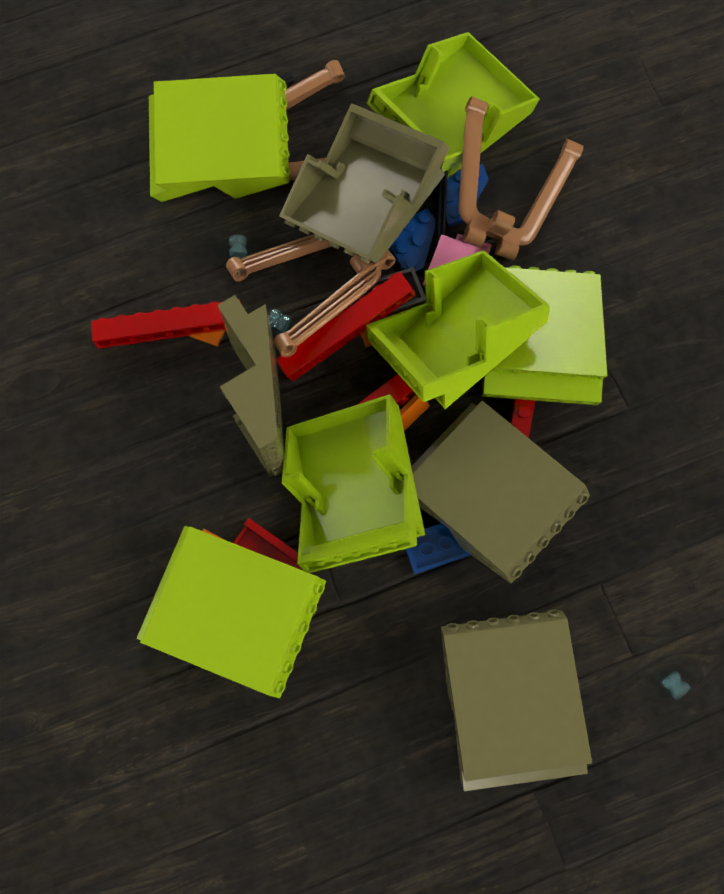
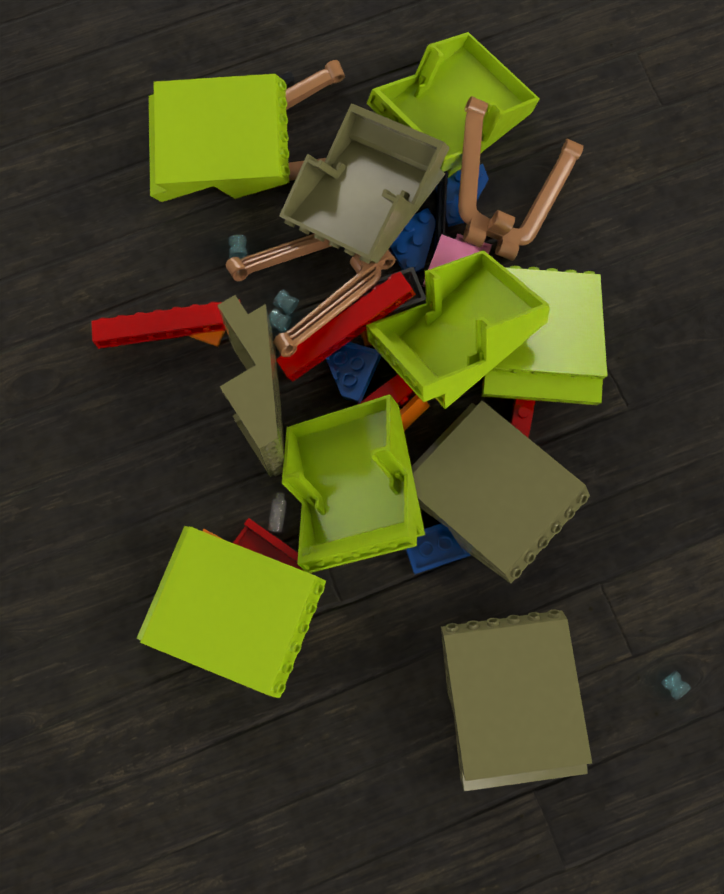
none -> clear cylinder [268,493,287,532]
none -> clear light blue wheel [273,289,299,315]
none -> blue plate [326,342,381,404]

